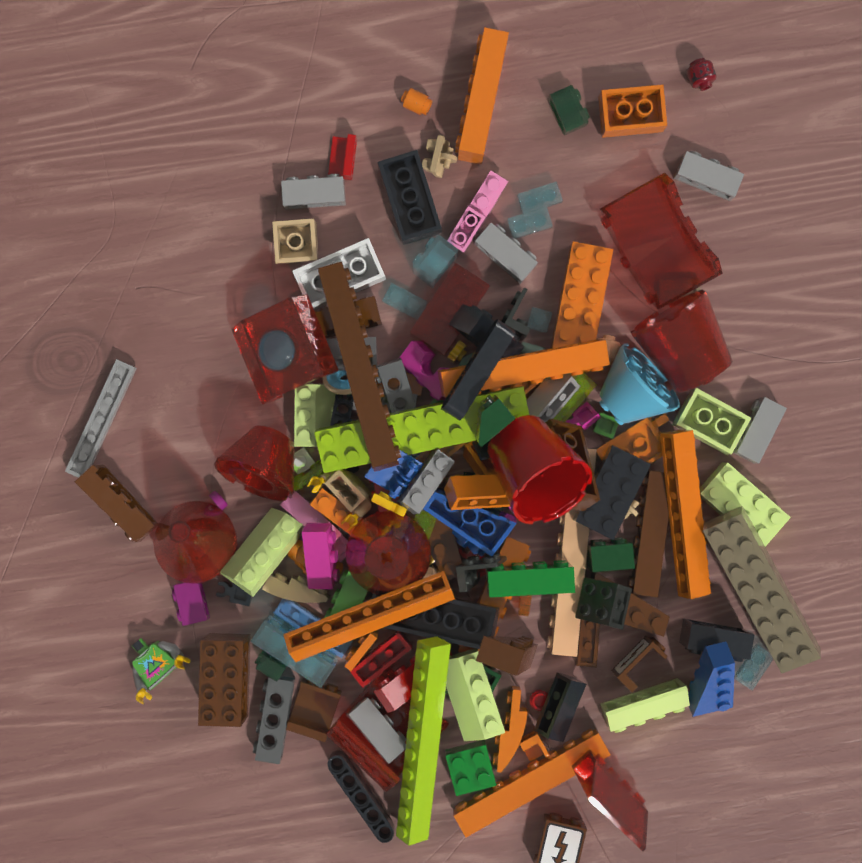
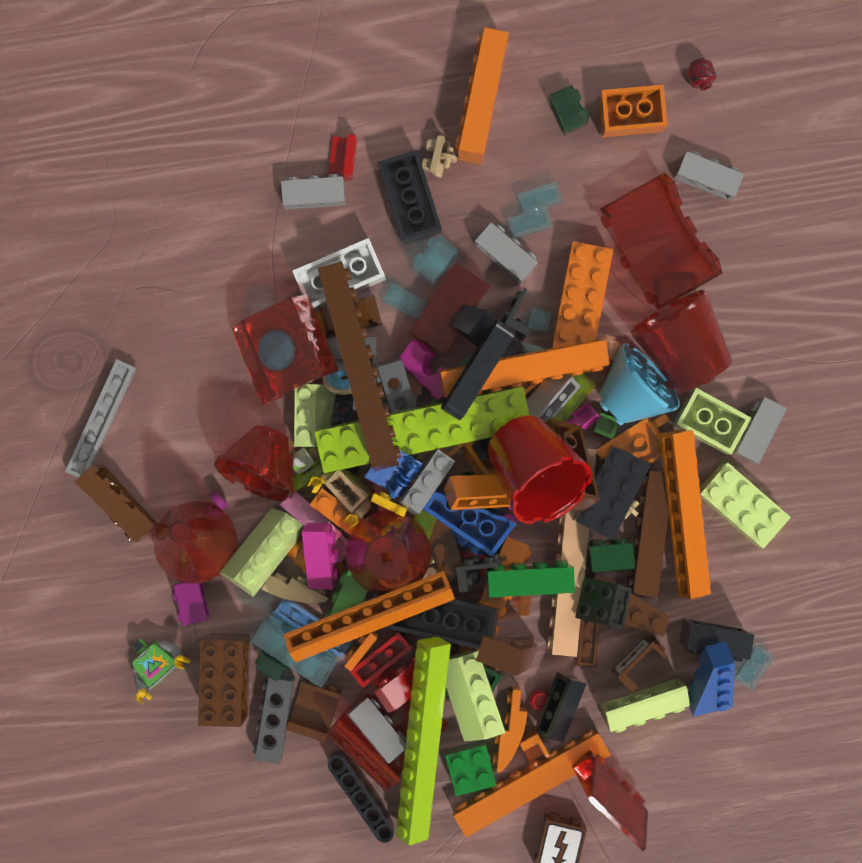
black plate [216,581,252,606] -> none
tan slope [272,219,318,264] -> none
orange brick [401,88,433,115] -> none
bright pink slope [447,171,509,252] -> none
yellow plate [447,341,467,363] -> none
dark green slope [476,395,515,447] -> none
dark tan brick [703,506,821,674] -> none

